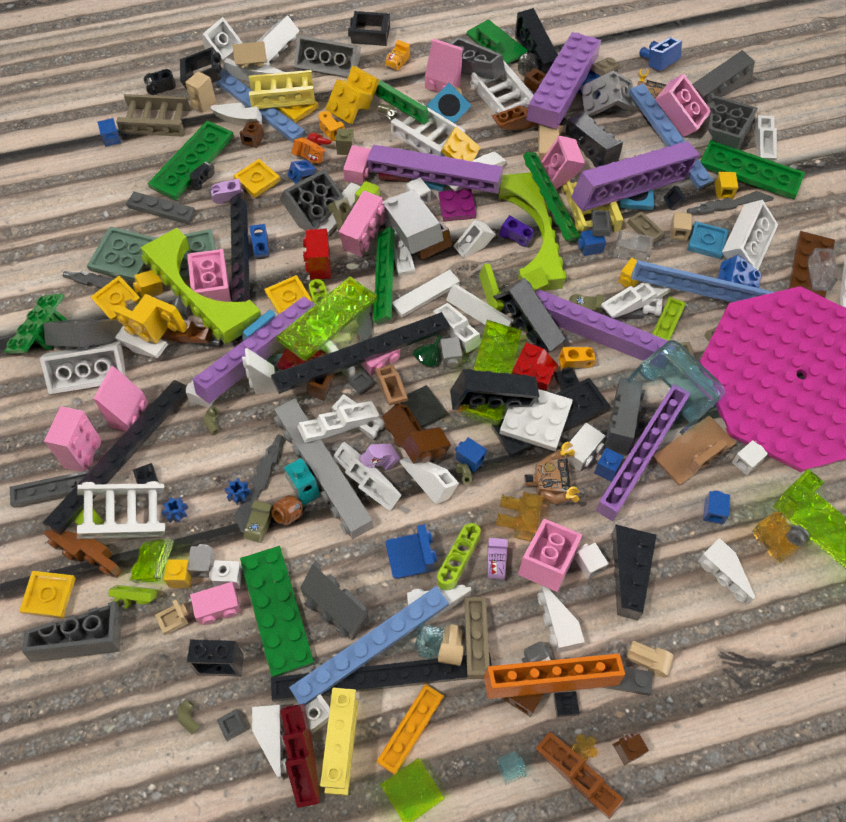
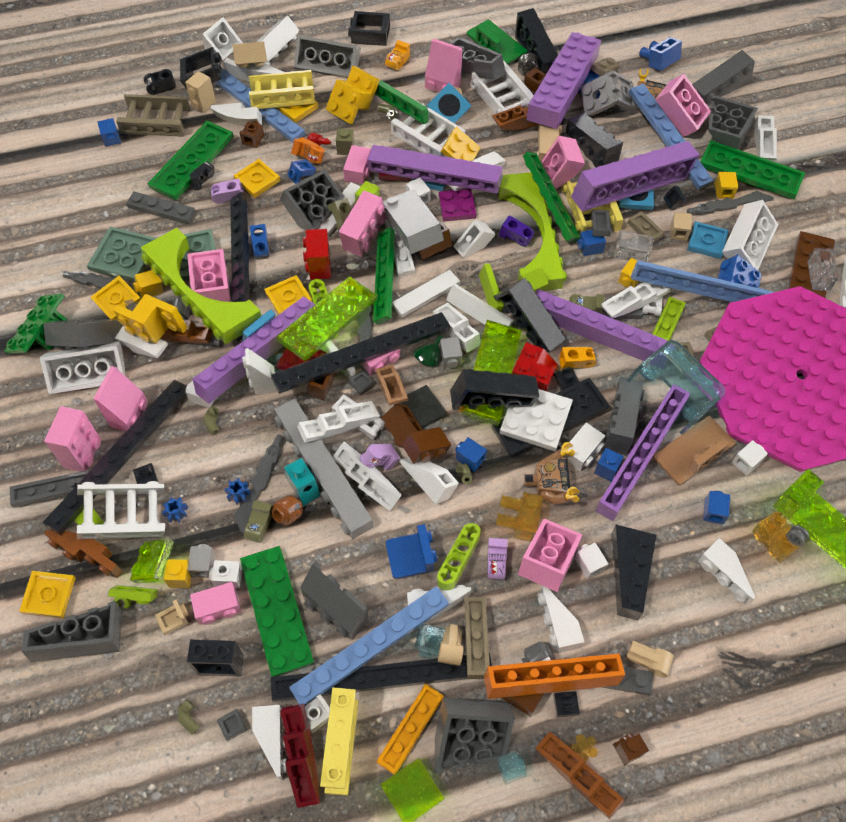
light orange leg [318,111,345,142] -> none
none -> dark grey wedge [434,698,515,773]

